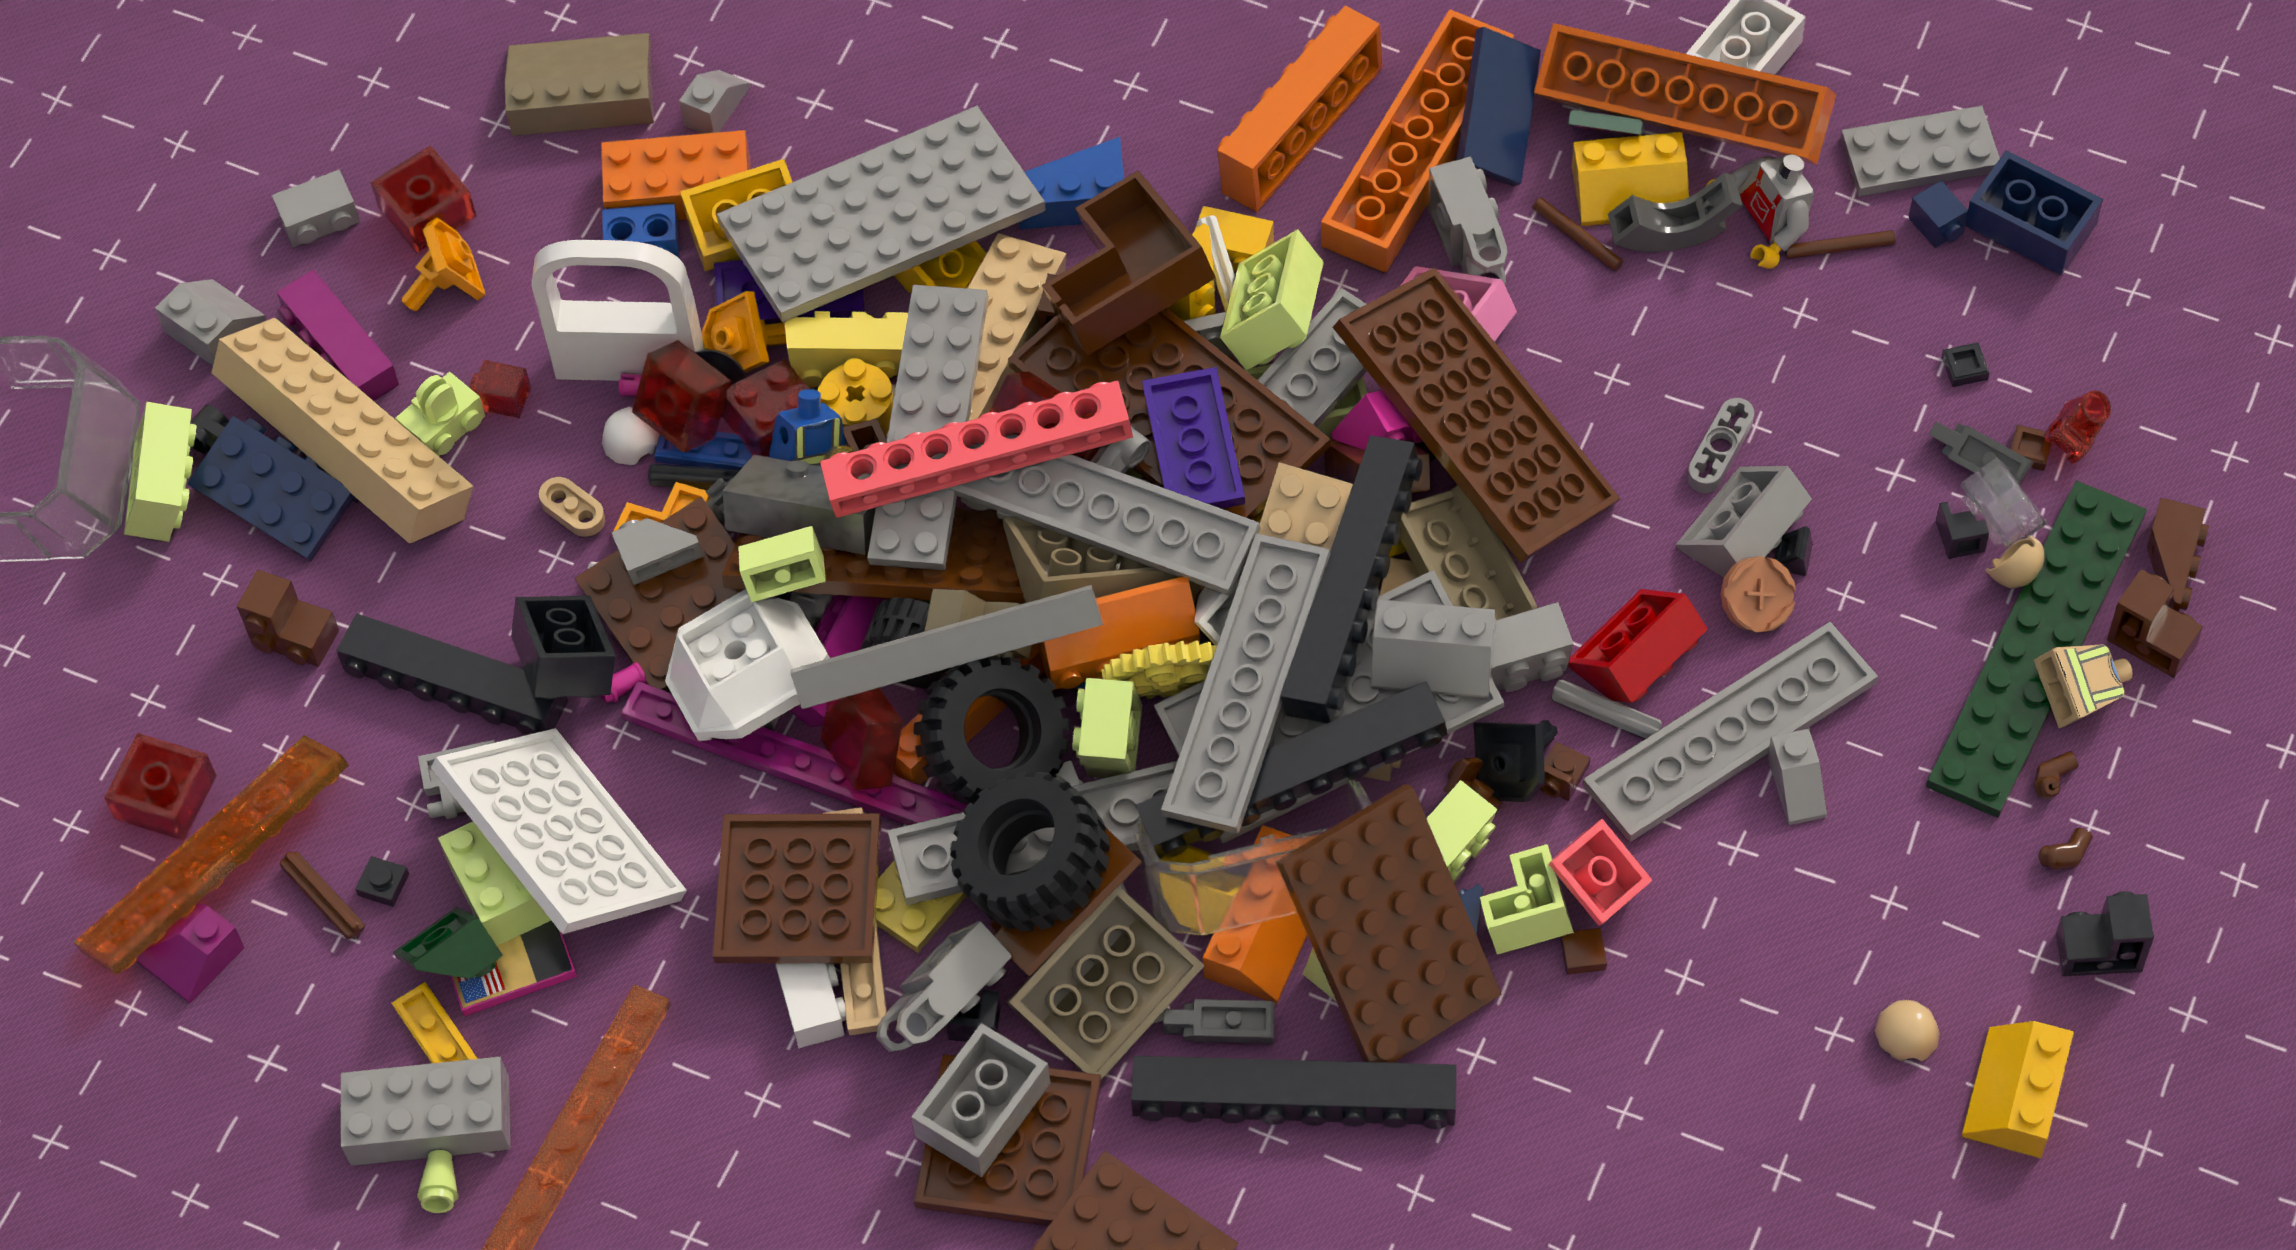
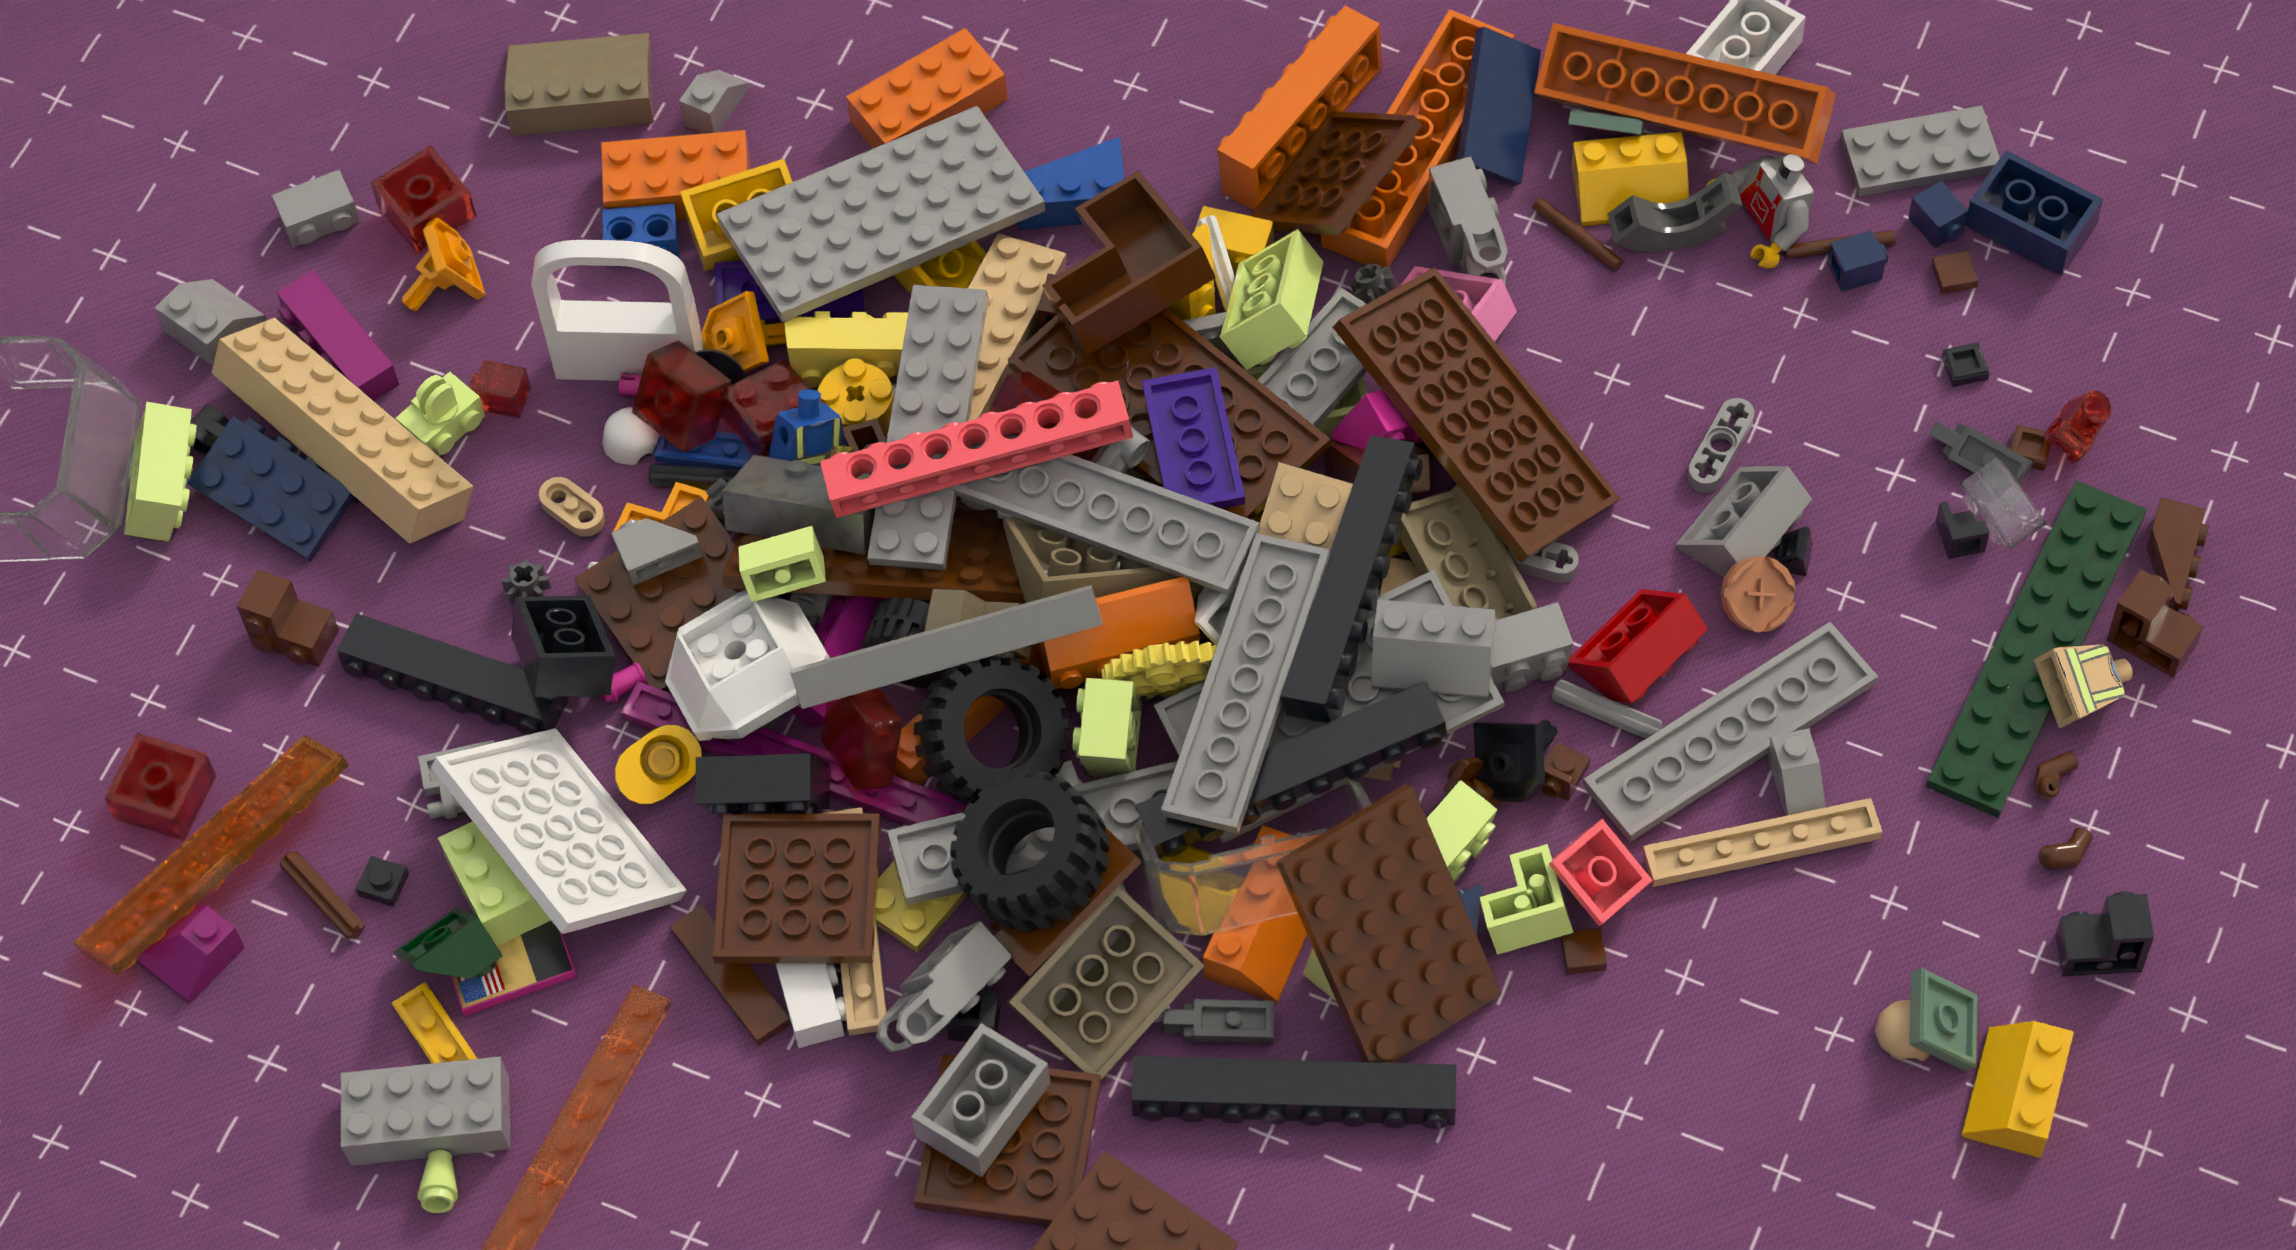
tan hair [1985,535,2044,589] -> none
none -> dark grey gear [501,559,551,604]
none -> yellow piece [615,725,701,804]
none -> reddish brown tile [669,905,791,1046]
none -> black brick [696,753,830,819]
none -> orange brick [846,28,1008,149]
none -> reddish brown plate [1250,111,1423,236]
none -> dark grey gear [1350,263,1399,304]
none -> light grey beam [1508,542,1579,583]
none -> tan plate [1642,798,1882,887]
none -> dark blue brick [1827,230,1888,292]
none -> sand green tile [1910,968,1977,1071]
none -> reddish brown tile [1931,251,1979,294]

